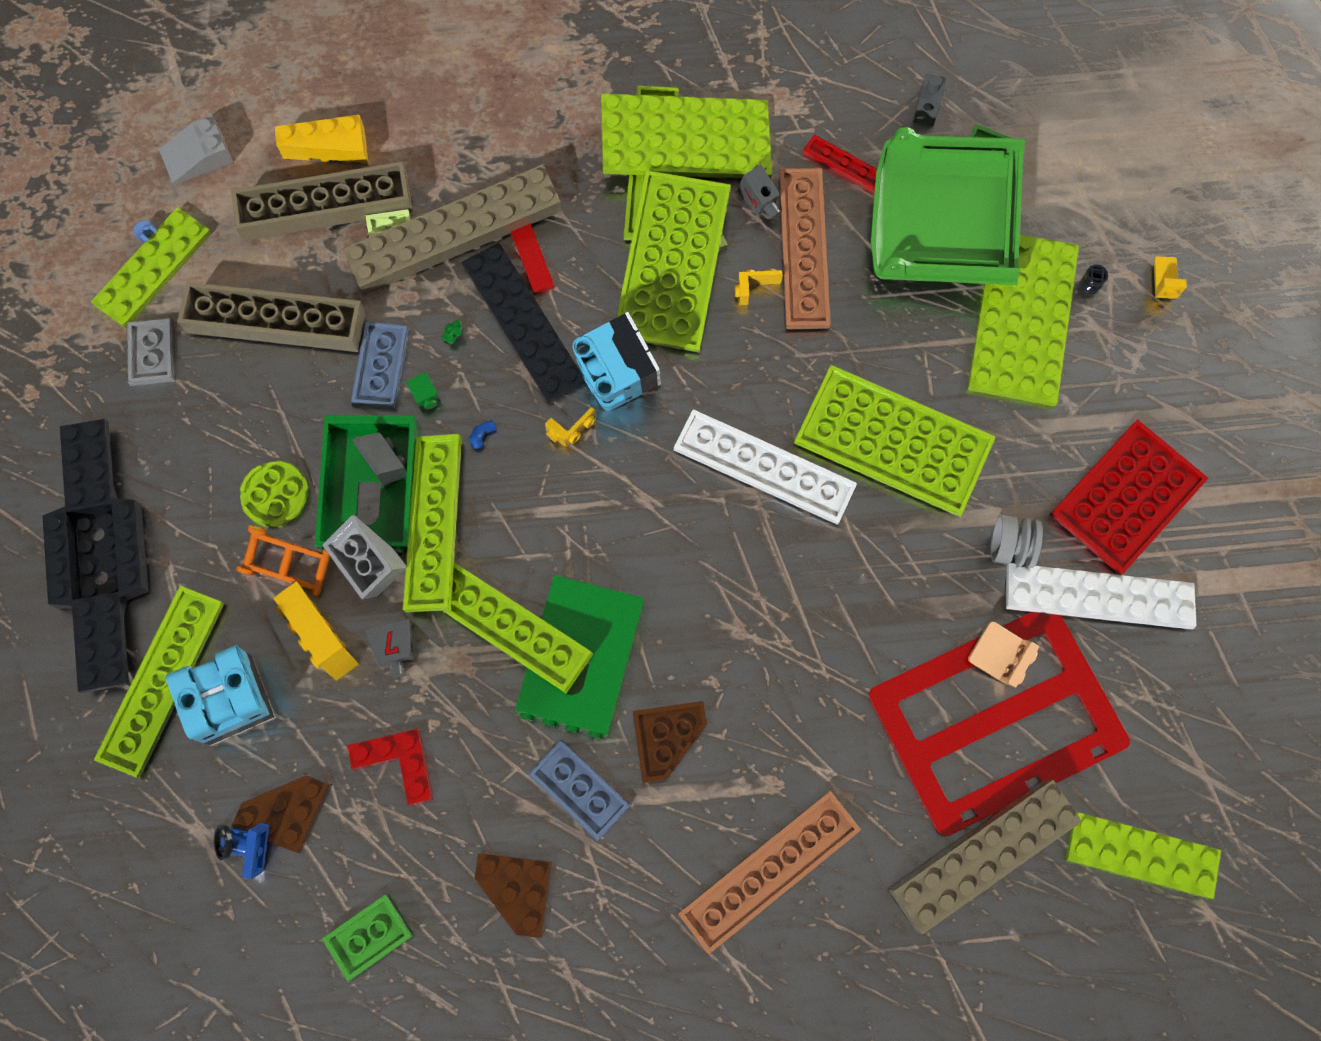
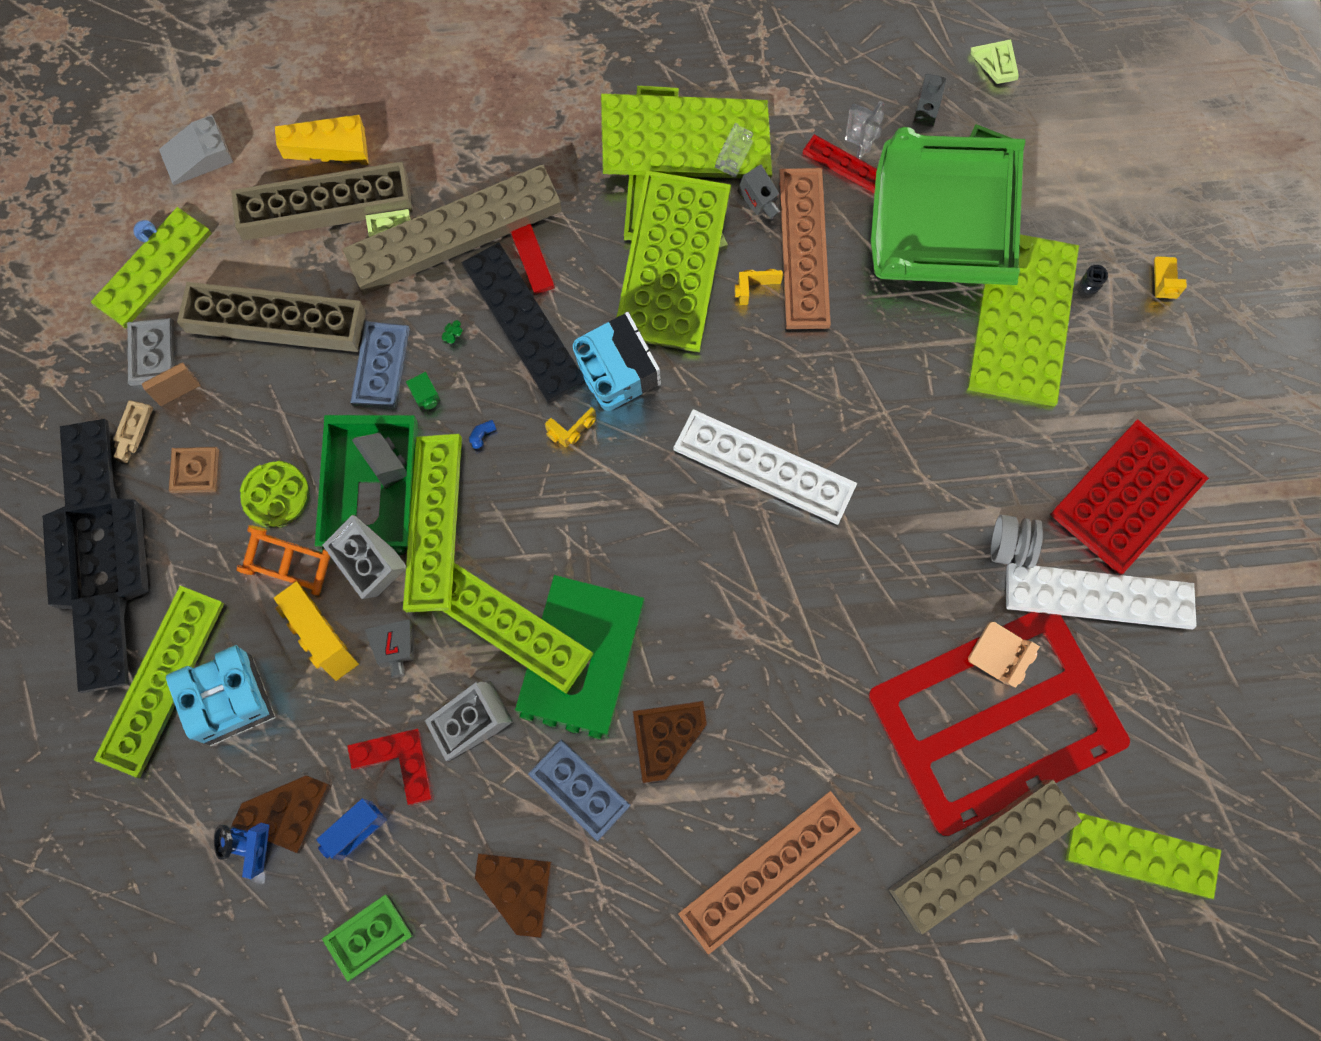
lime plate [794,365,996,517] -> none
none -> tan hinge [113,400,153,463]
none -> medium nougat tile [142,363,201,406]
none -> medium nougat tile [169,447,219,493]
none -> blue window [316,798,387,860]
none -> light grey slope [425,681,513,761]
none -> clear hinge [715,123,753,177]
none -> clear bracket [845,101,885,159]
none -> yellowish green wing [971,39,1019,84]

